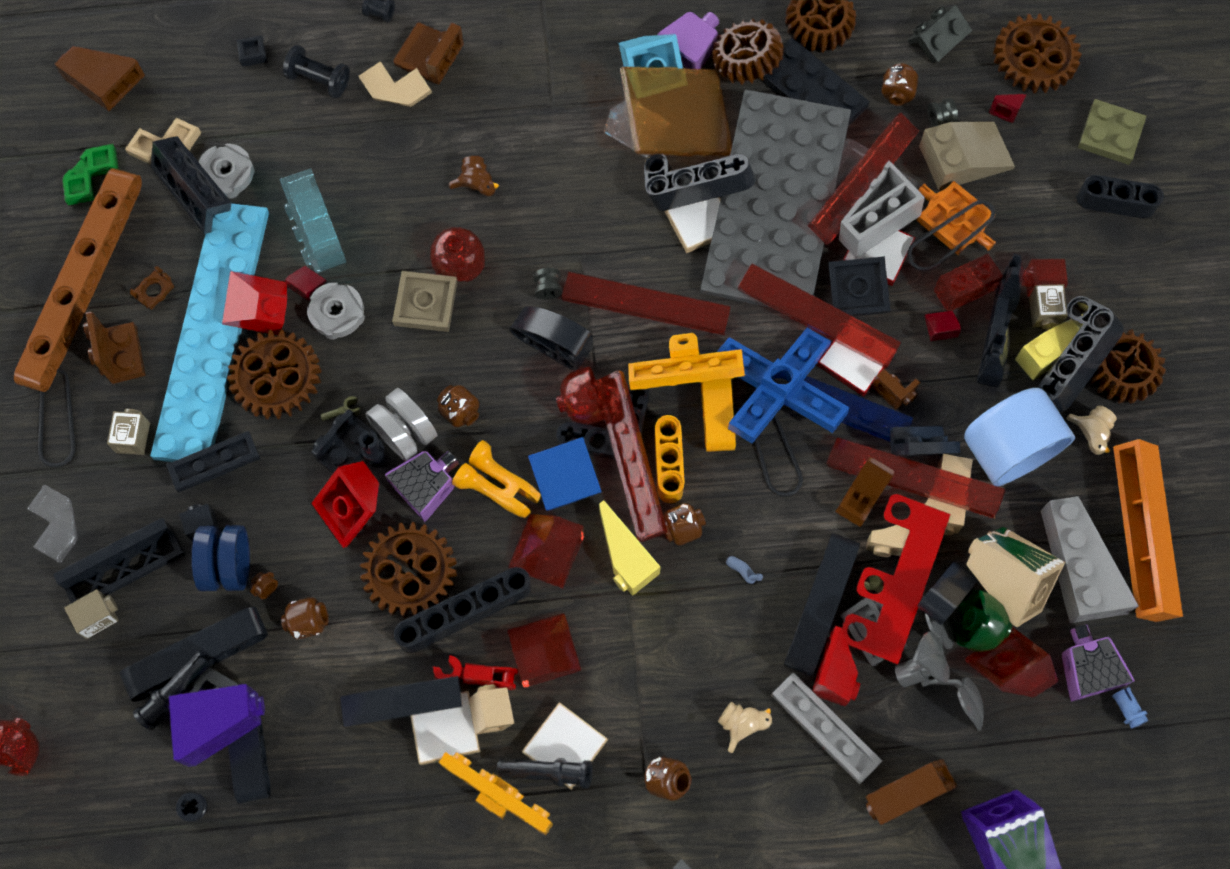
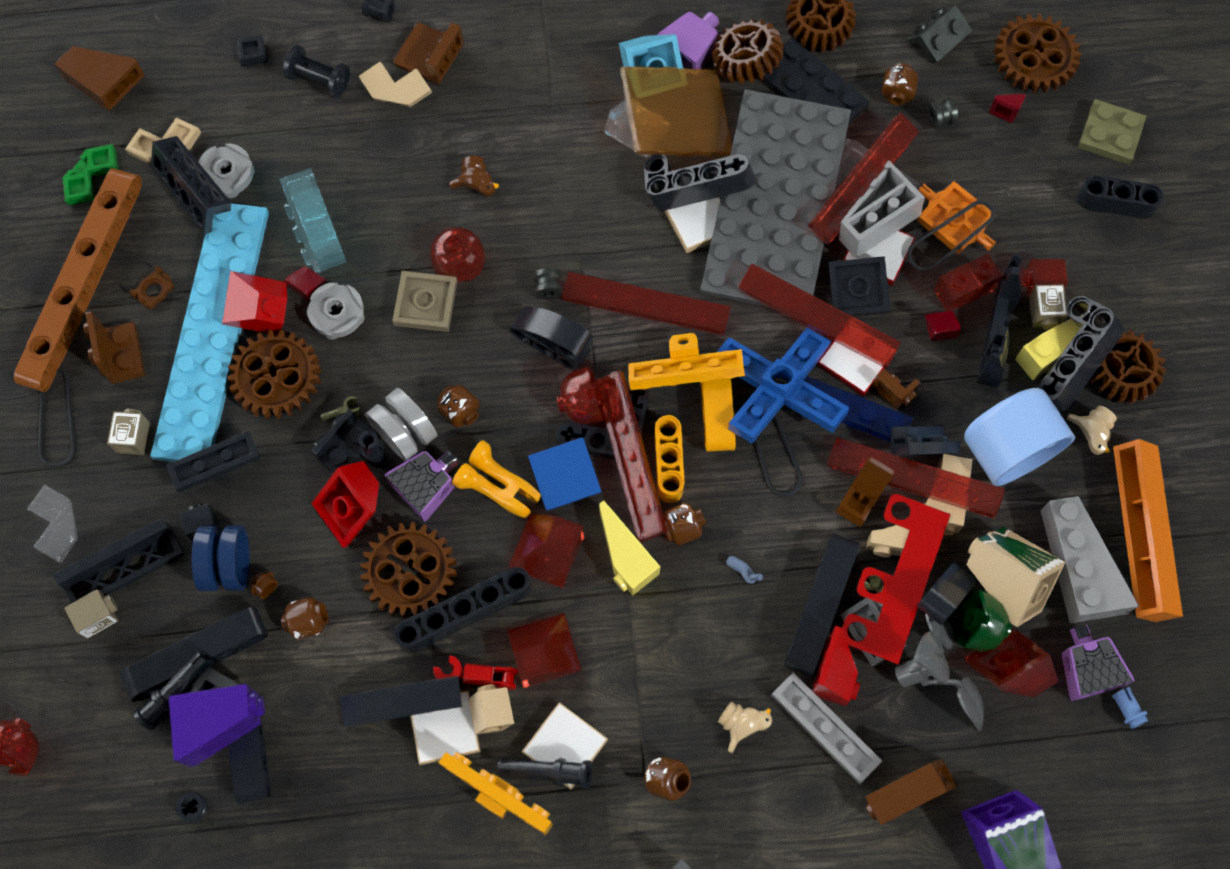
dark tan slope [919,122,1015,191] -> none

